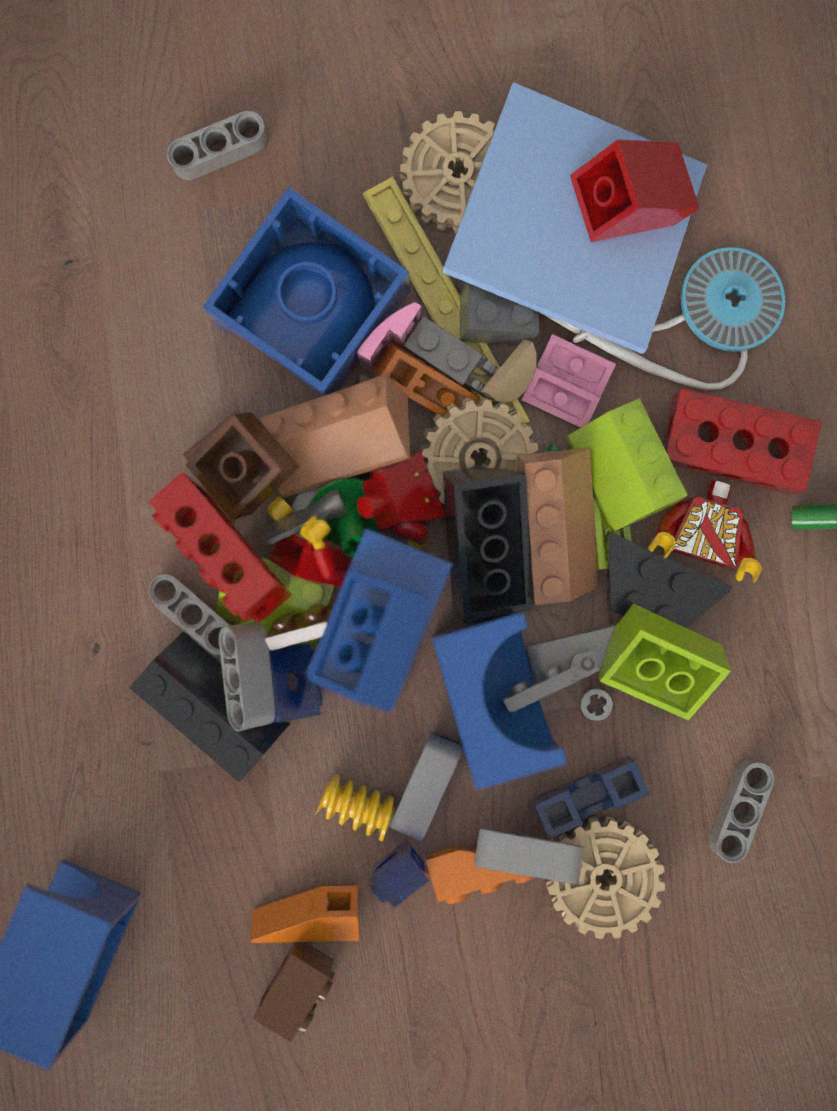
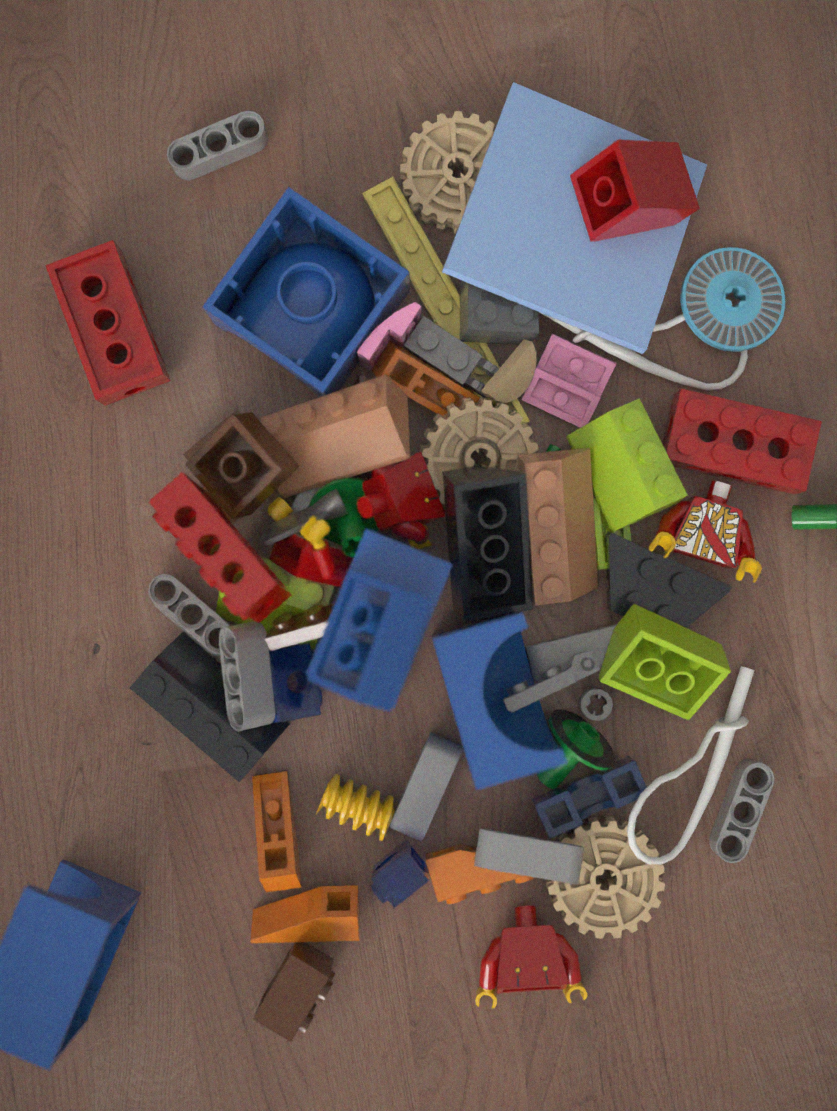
none -> red brick [45,240,171,406]
none -> orange slope [252,771,302,892]
none -> red torso [475,906,587,1008]
none -> green piece [537,709,615,789]
none -> white piece [627,666,754,865]

